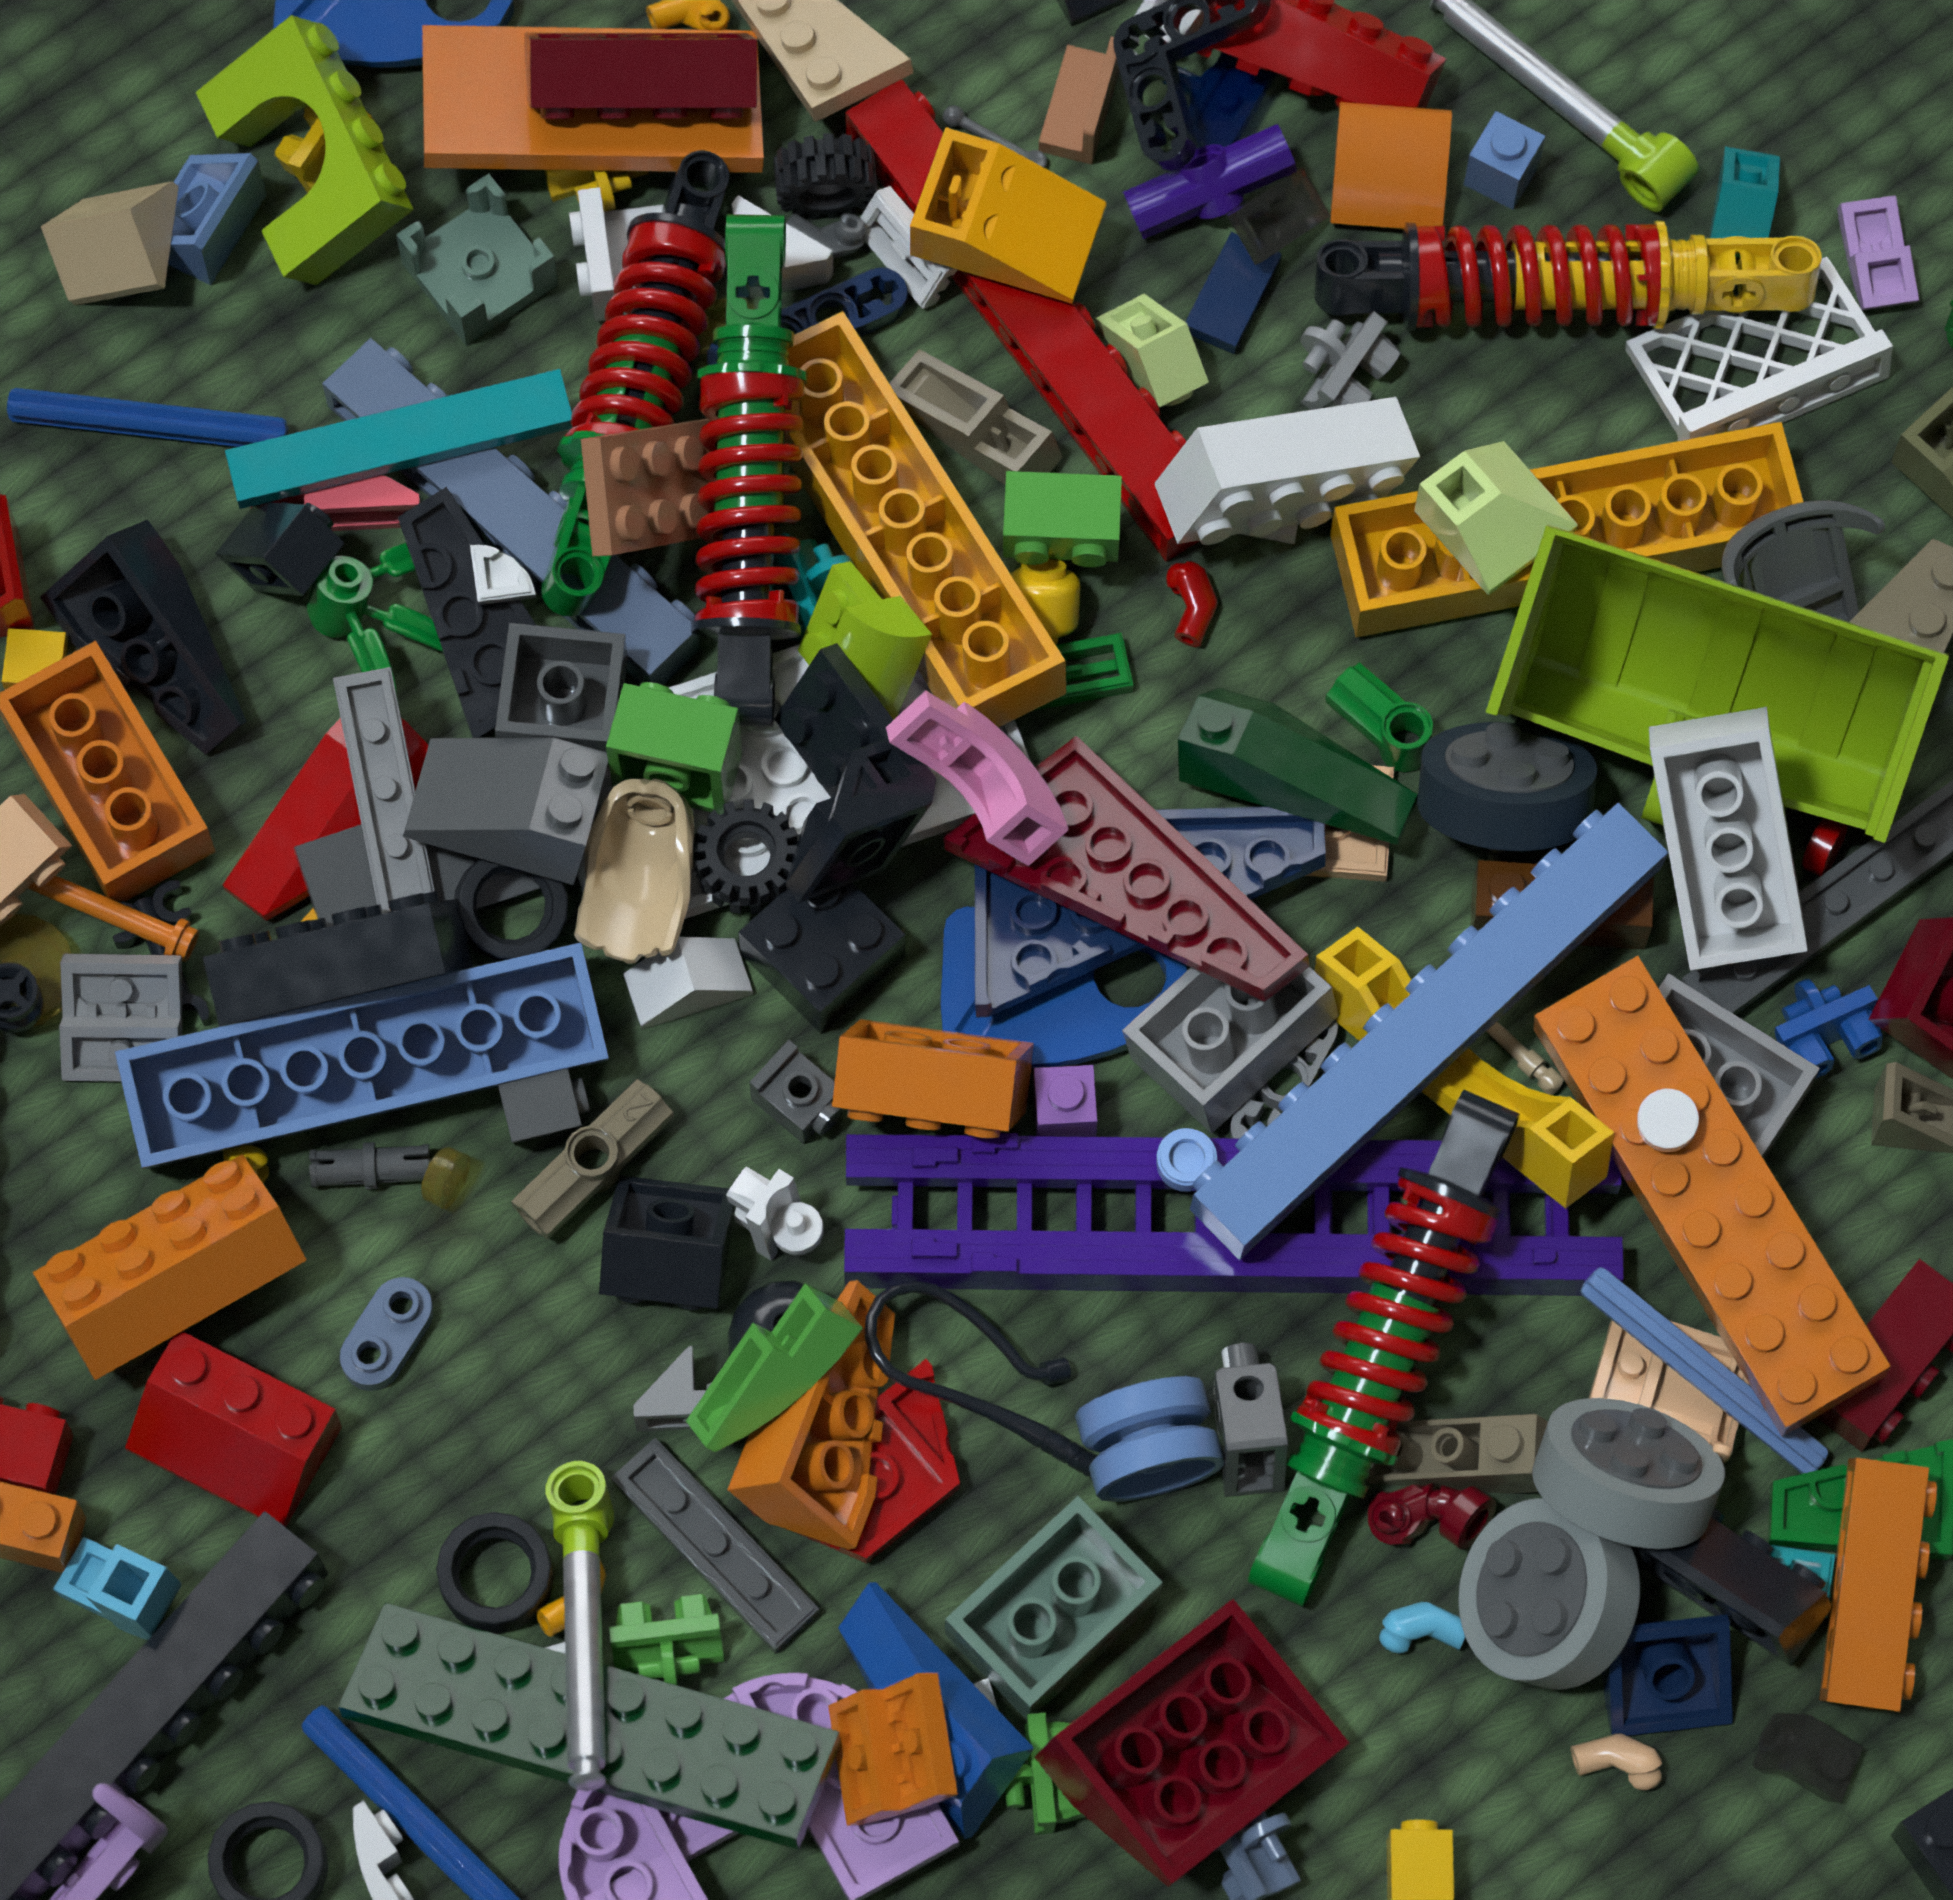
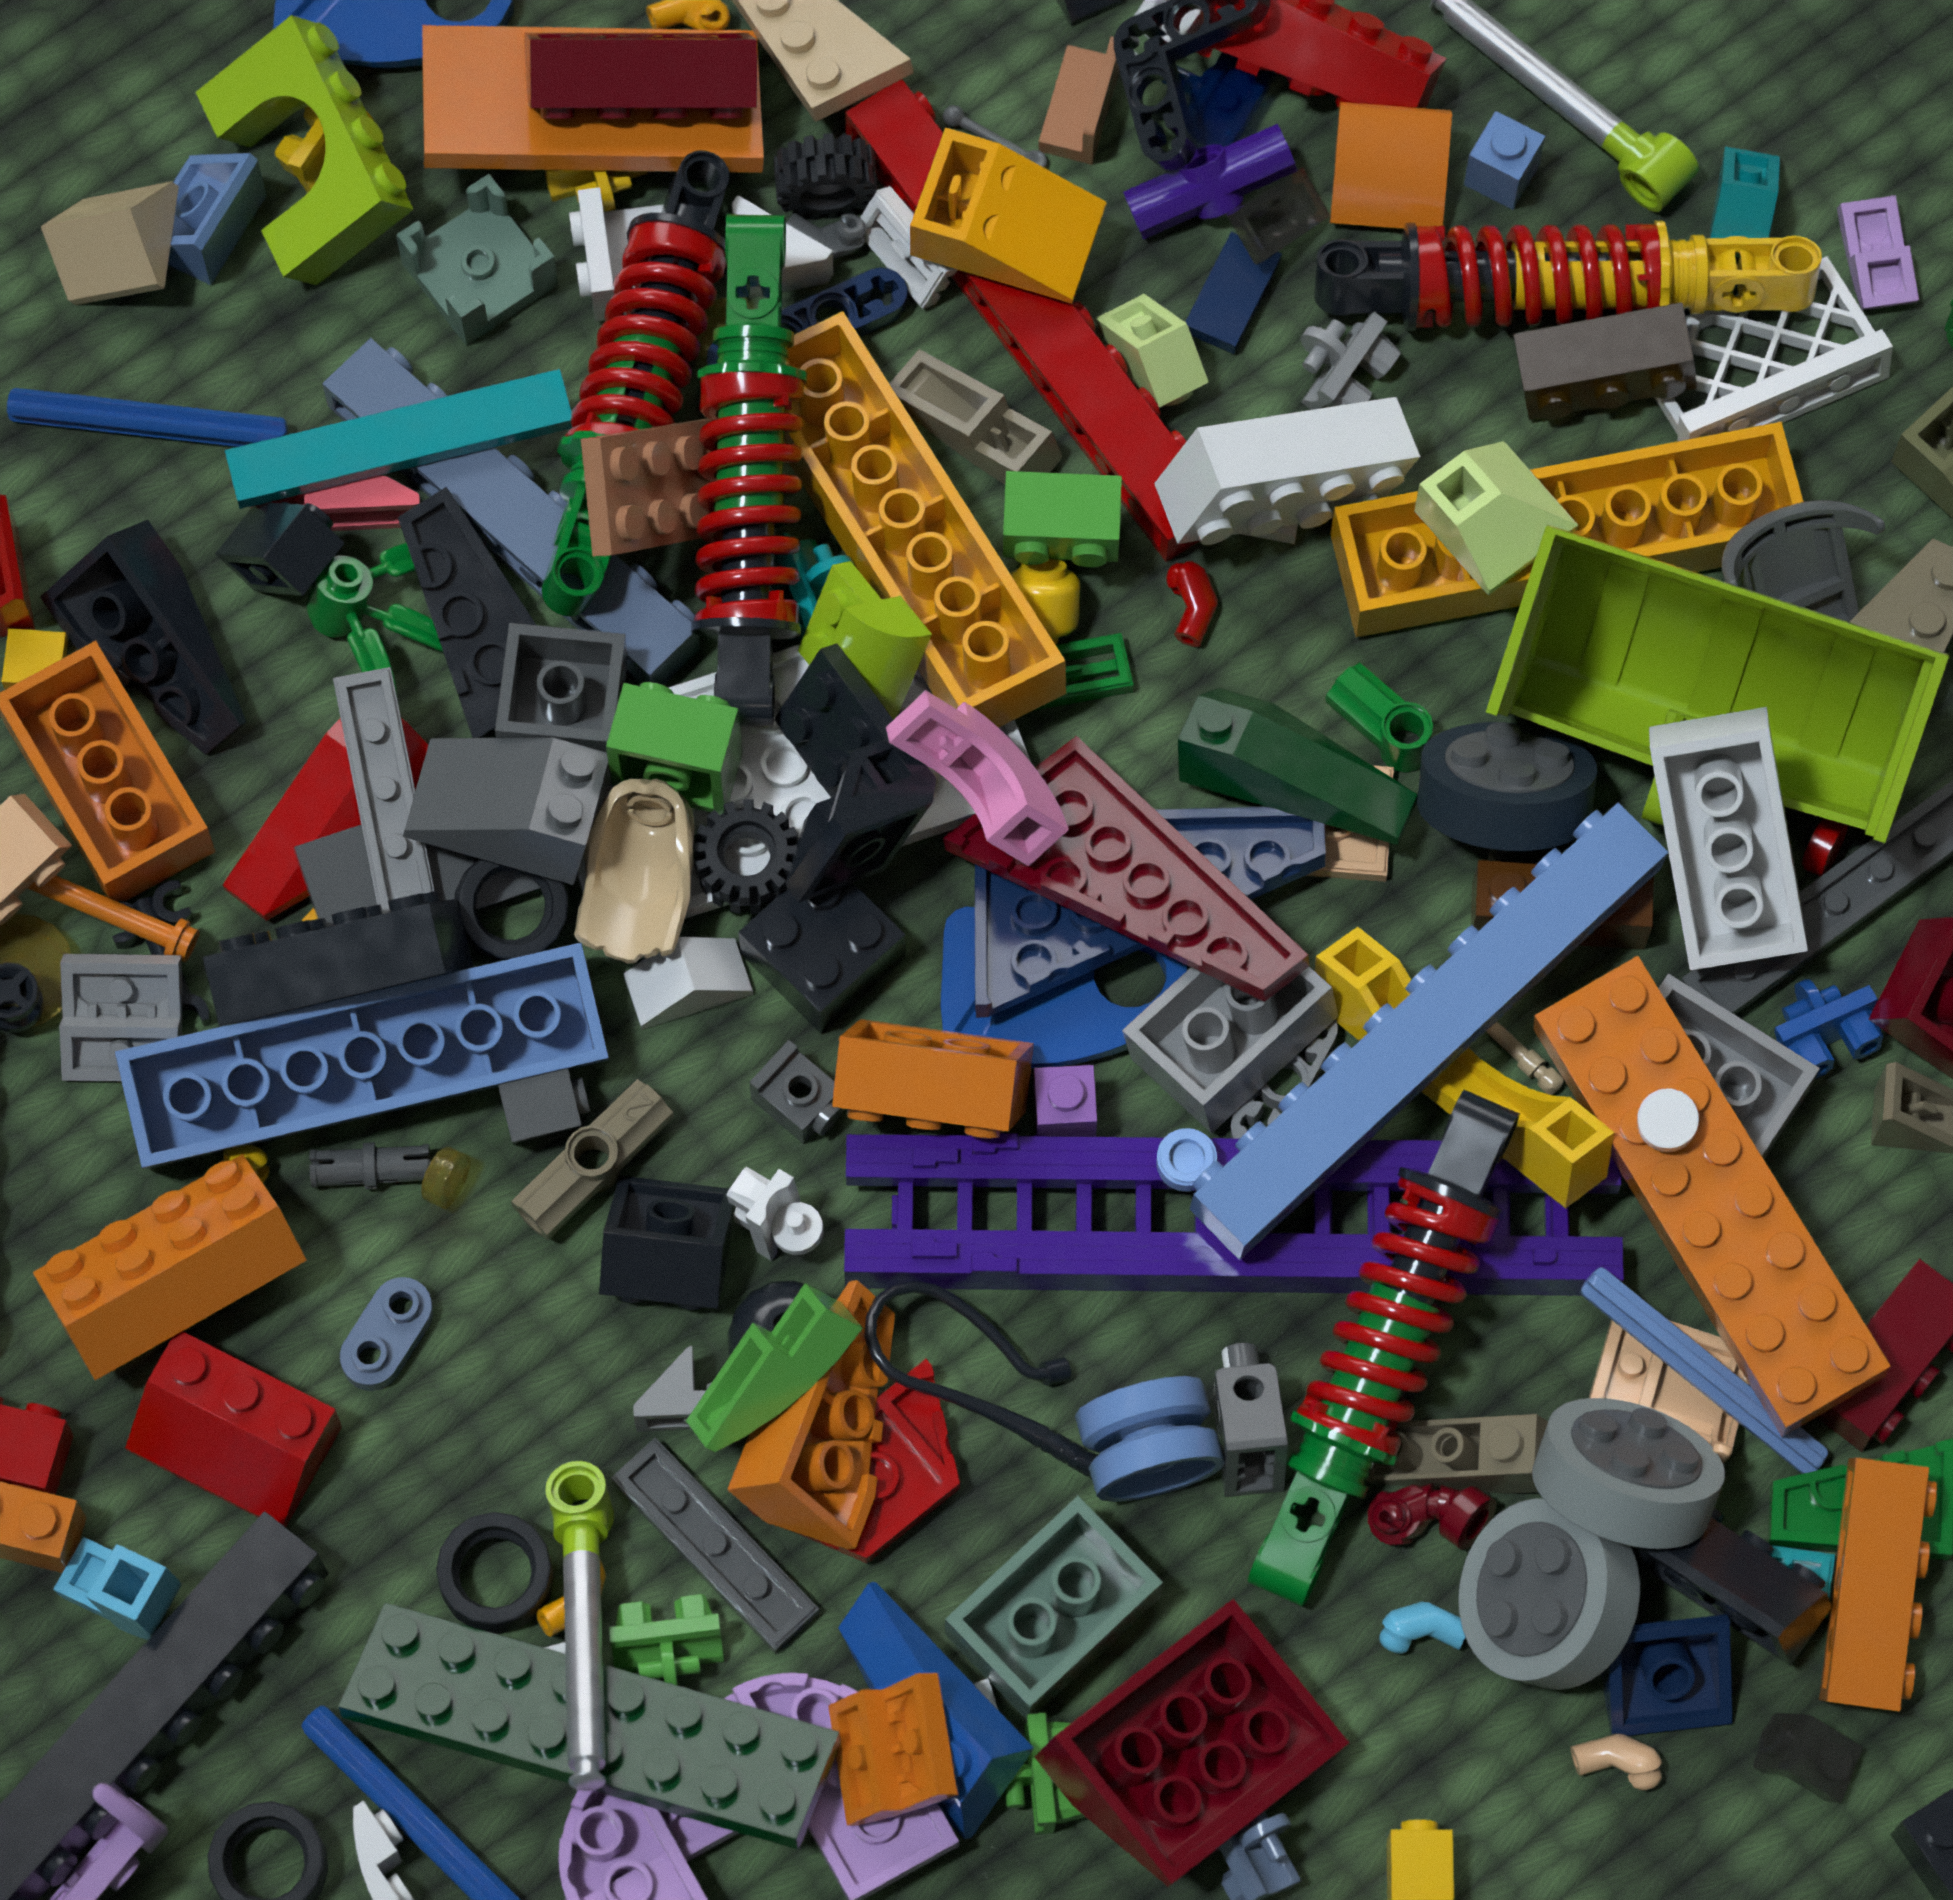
white tile [470,545,536,605] -> none
none -> brick [1514,302,1697,420]

